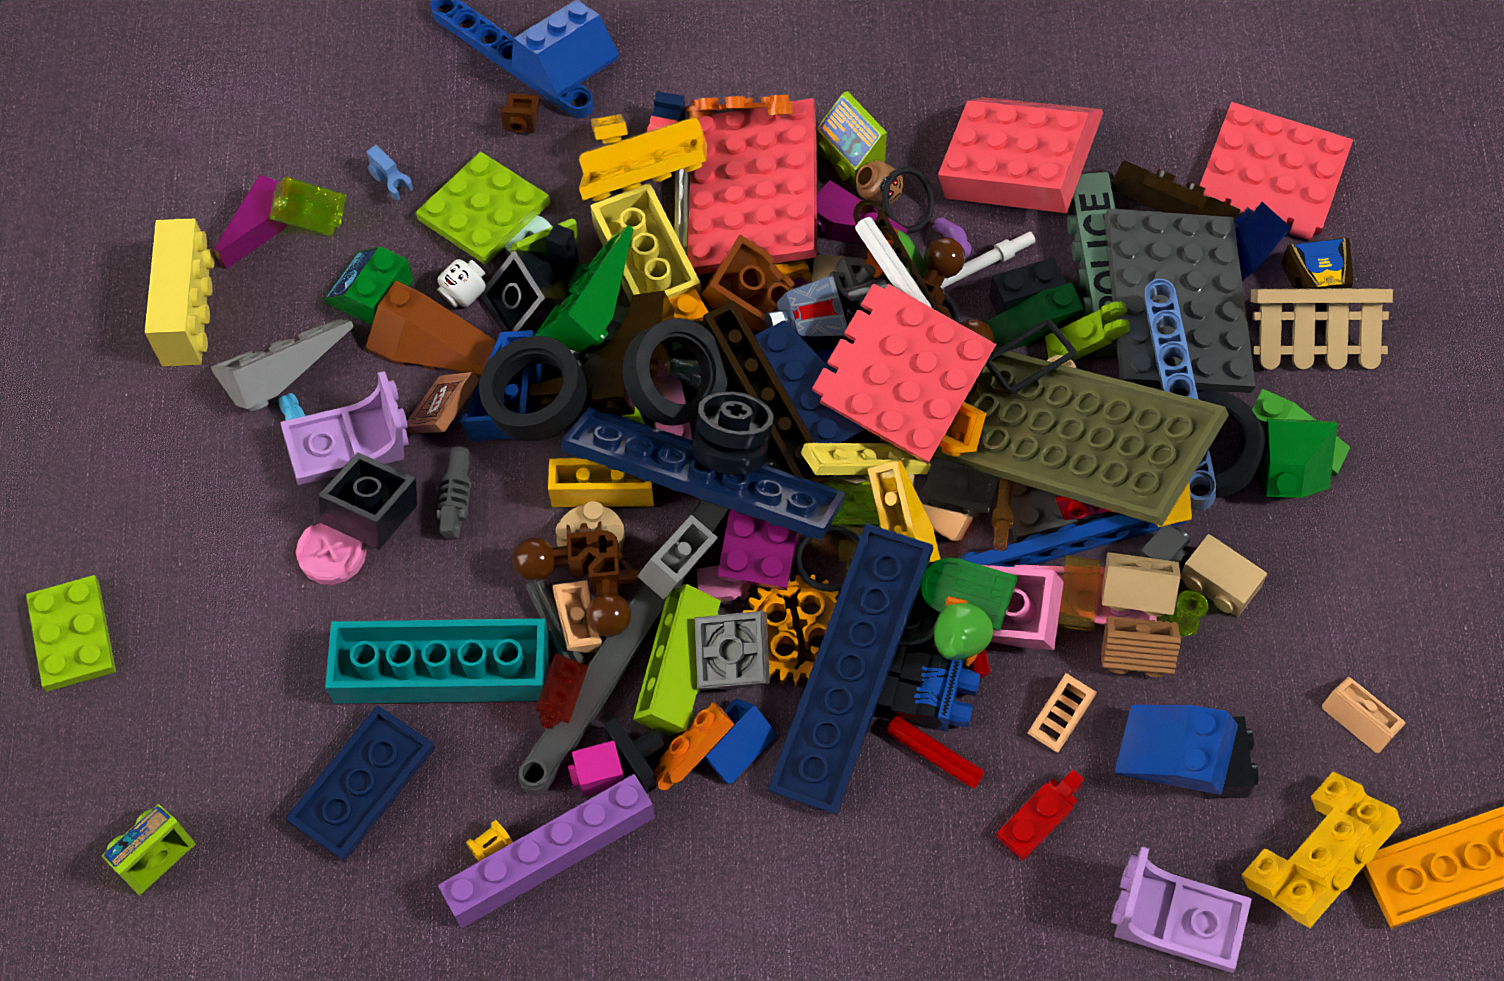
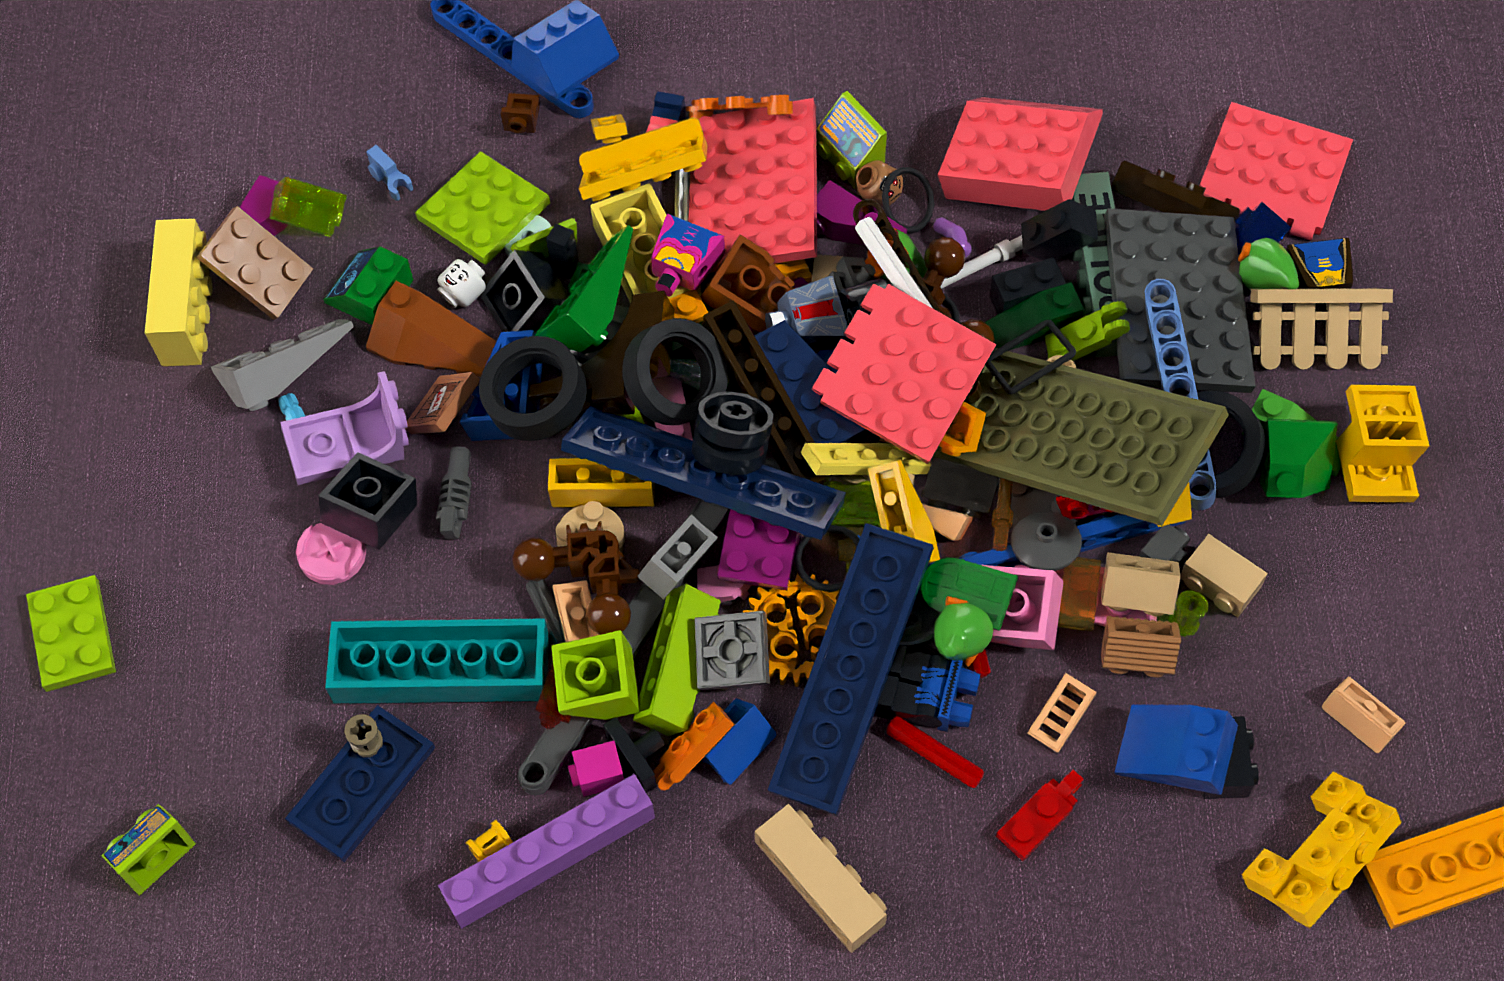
lavender bracket [1111,847,1252,973] -> none
none -> plate [196,206,313,320]
none -> dark tan bush [344,714,383,757]
none -> lime slope [551,630,640,720]
none -> torso [651,214,725,296]
none -> tan brick [755,804,887,953]
none -> dark grey dish [1011,512,1082,571]
none -> black brick [1021,199,1098,261]
none -> bright green hat [1238,238,1299,290]
none -> yellow bracket [1336,385,1430,502]

